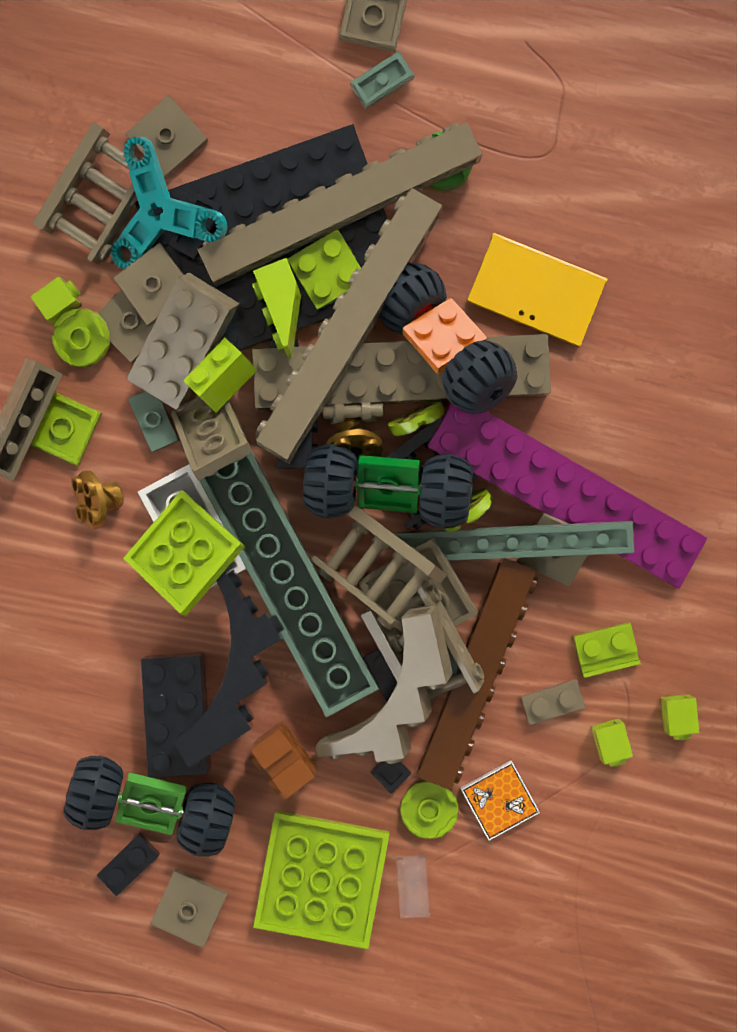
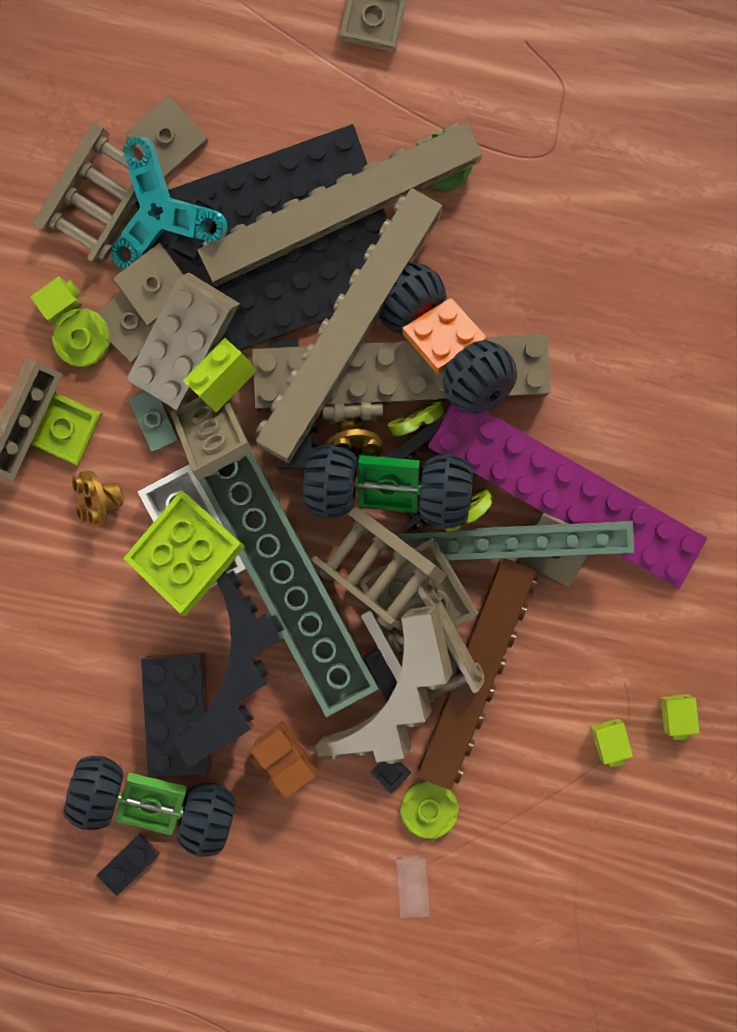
dark tan plate [150,868,228,948] -> none
lime slope [252,258,301,359] -> none
lime plate [253,810,390,949] -> none
lime plate [287,229,361,311] -> none
sand green plate [350,51,415,110] -> none
tile [460,760,540,840] -> none
yellow container [467,233,608,347] -> none
dark tan plate [520,679,585,725] -> none
lime plate [573,622,641,678] -> none

